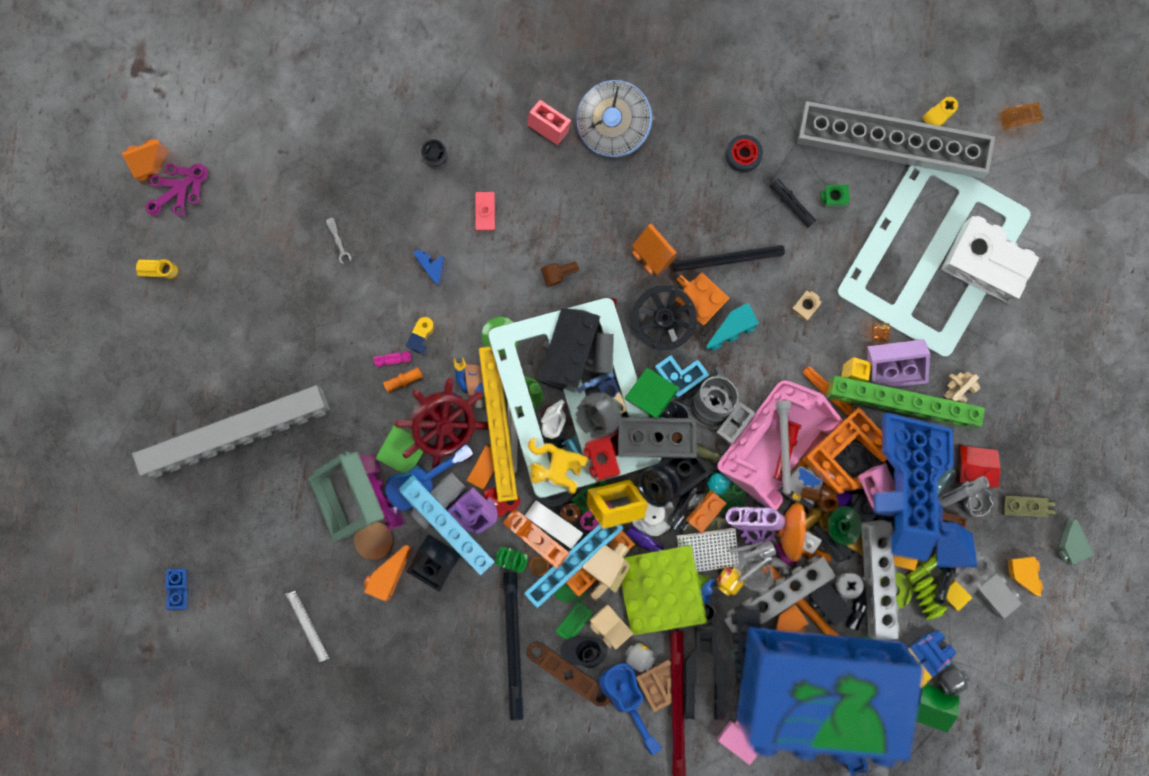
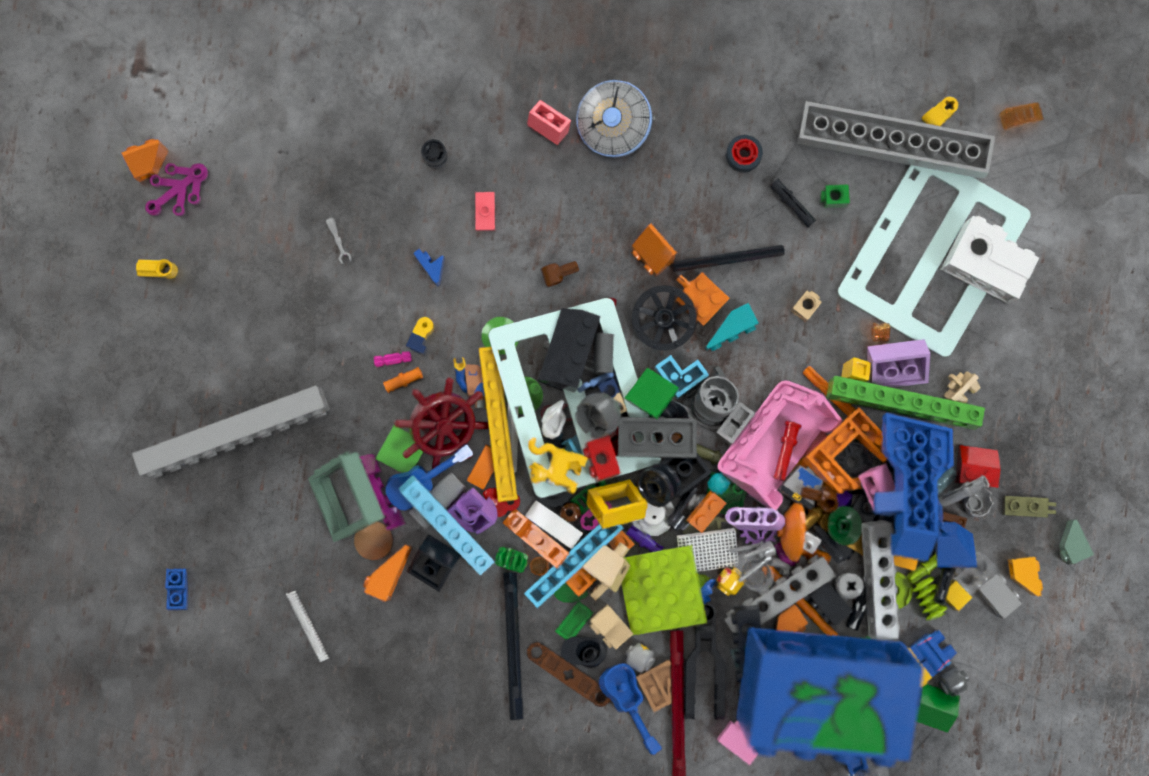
light grey piece [775,401,791,495] -> none

